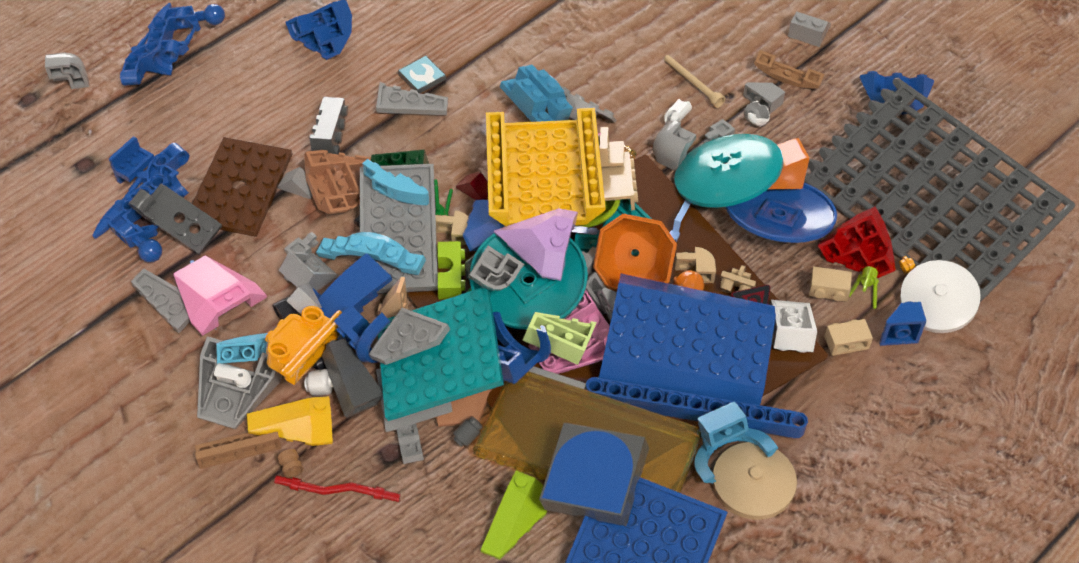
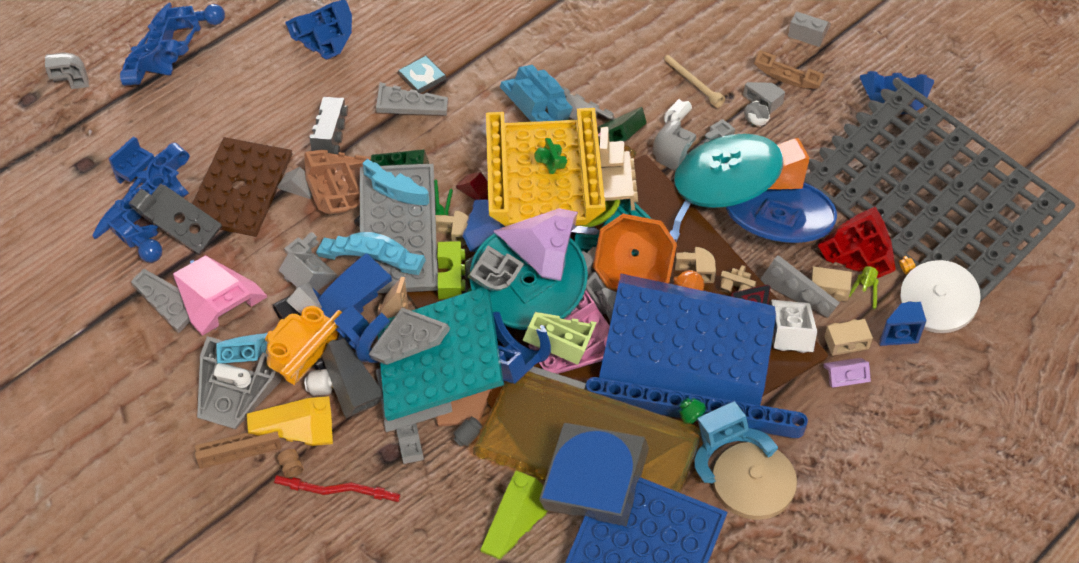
none -> green hips [534,138,567,174]
none -> dark green slope [597,107,647,142]
none -> green cone [679,398,706,424]
none -> light grey wing [760,255,840,318]
none -> lavender panel [824,358,871,388]

